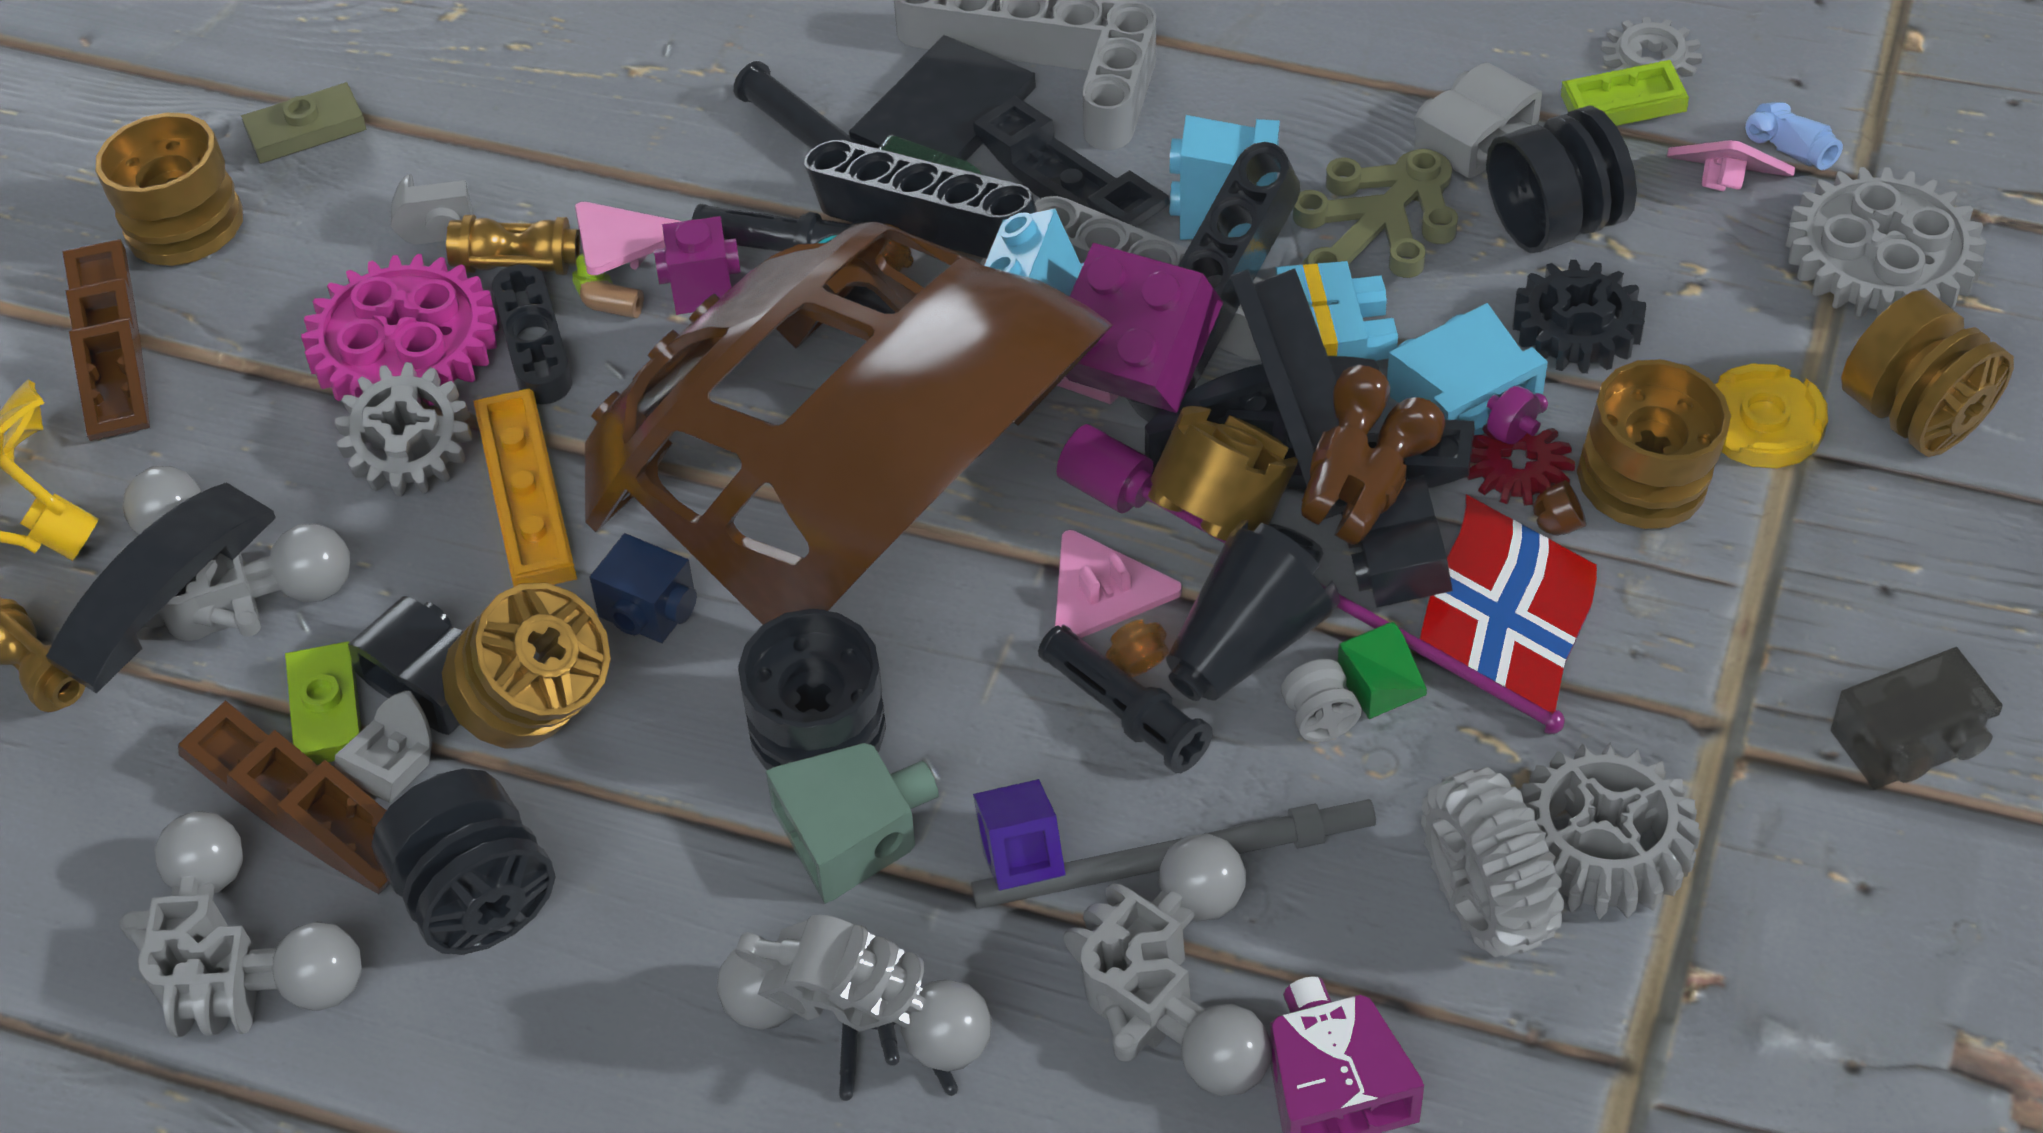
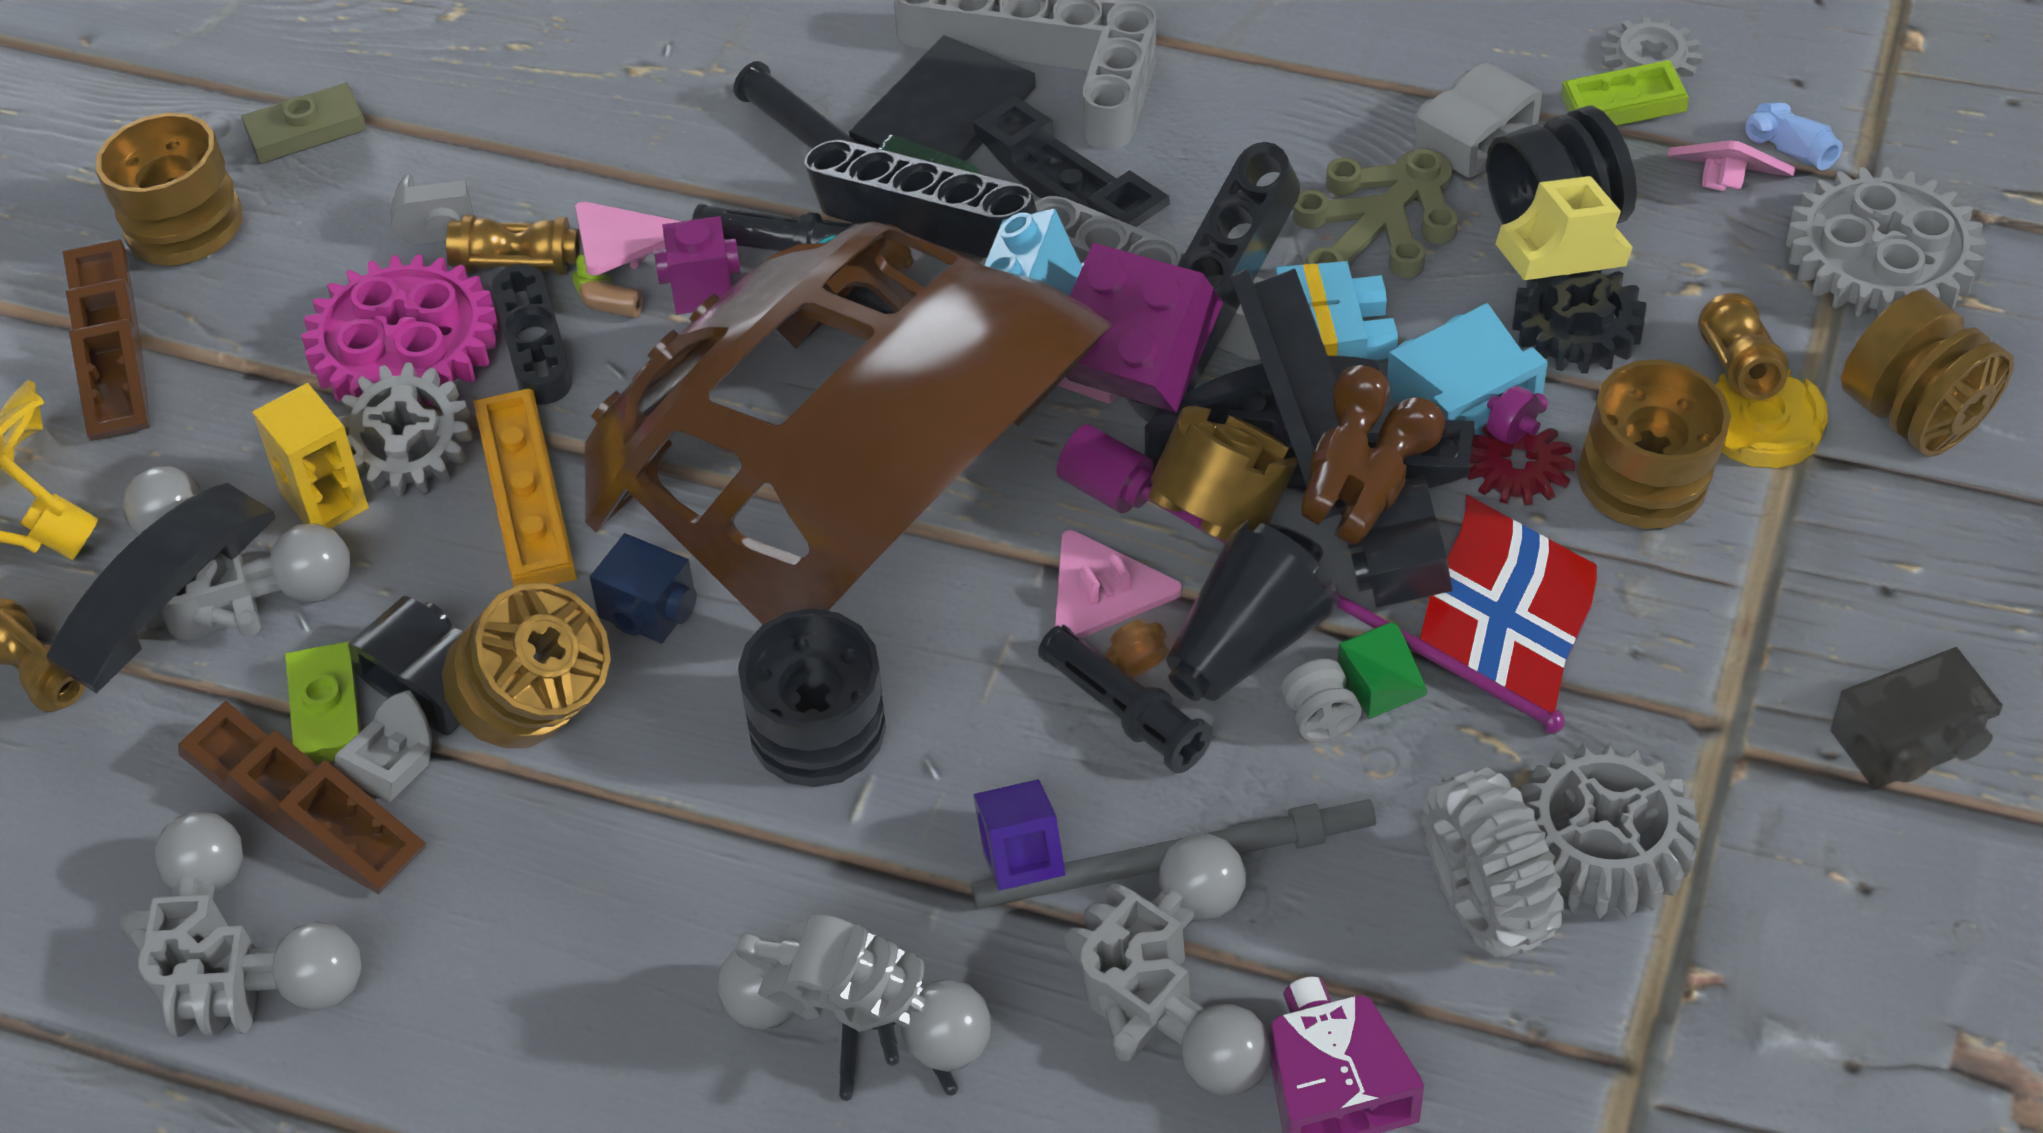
black wheel [371,768,556,955] -> none
sand green torso [766,743,939,904] -> none
medium azure hips [1169,115,1280,240] -> none
reddish brown hinge [1533,480,1586,536] -> none
none -> yellow brick [252,383,369,529]
none -> light yellow brick [1495,176,1633,280]
none -> pearl gold piece [1698,293,1788,400]

